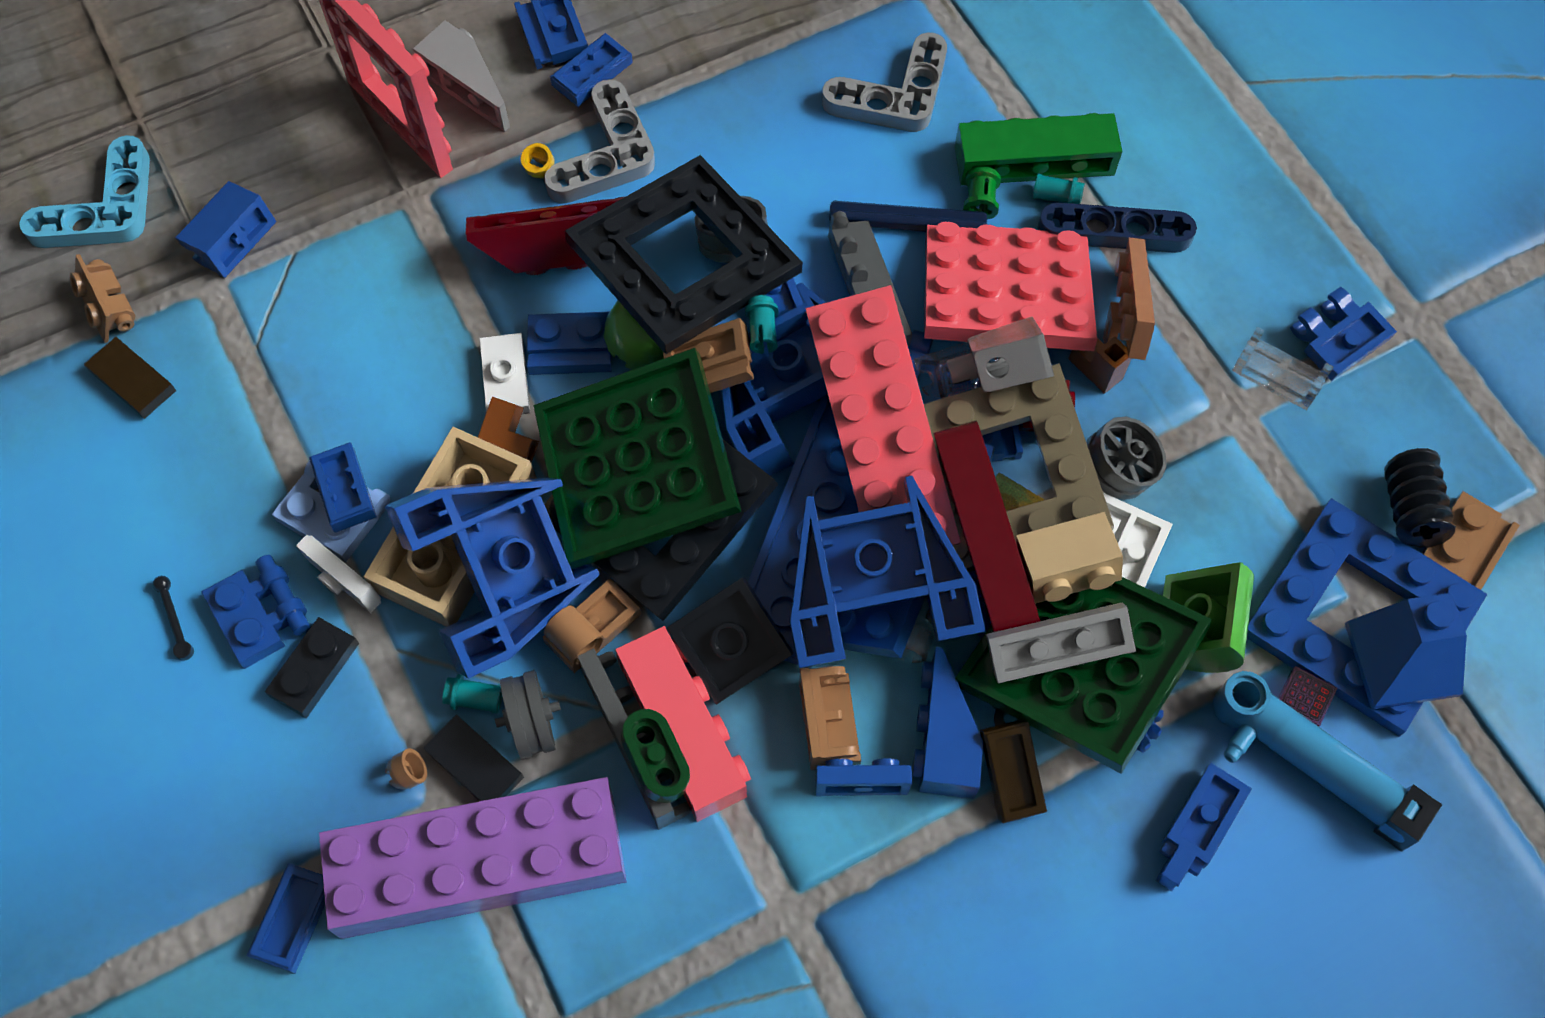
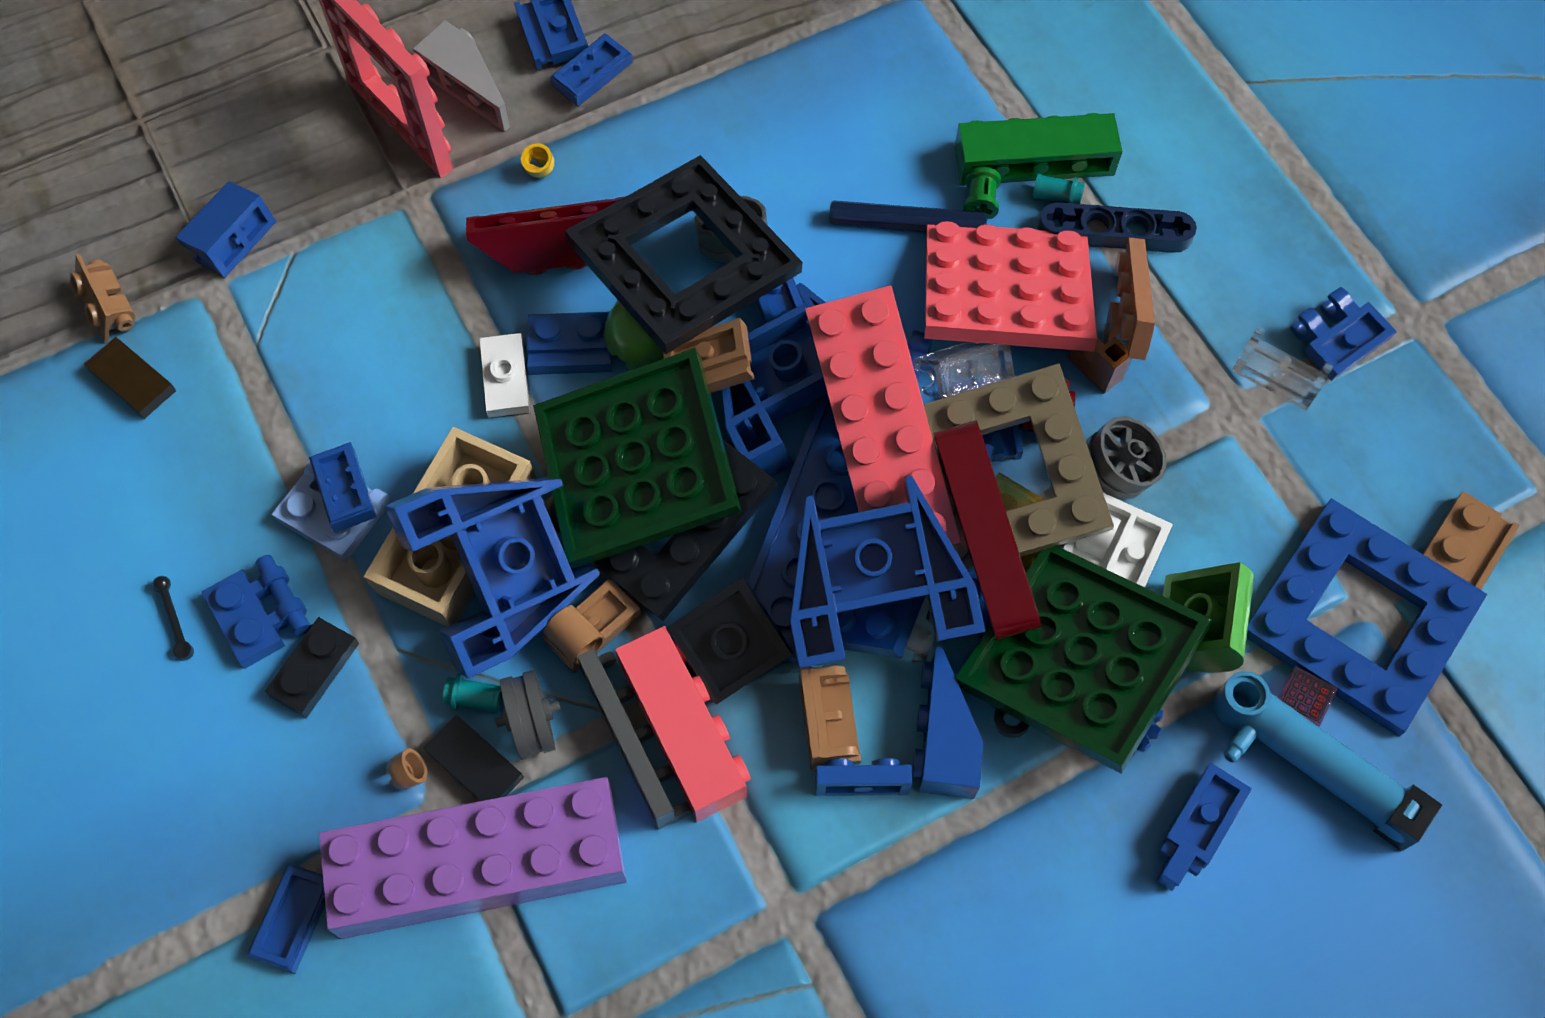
medium azure beam [19,135,150,248] -> none
white plate [296,535,381,613] -> none
dark orange piece [478,396,540,464] -> none
light grey beam [544,79,655,203] -> none
dark green plate [621,709,690,803] -> none
teal pin [745,295,779,354] -> none
light grey beam [822,32,947,132] -> none
dark grey hinge [828,211,912,346] -> none
light grey torso [946,316,1054,392] -> none
dark brown tile [980,720,1047,823] -> none
light grey plate [986,602,1136,683] -> none
tan brick [1016,512,1123,603] -> none
blue slope [1345,593,1467,710] -> none
black piece [1384,448,1456,547] -> none

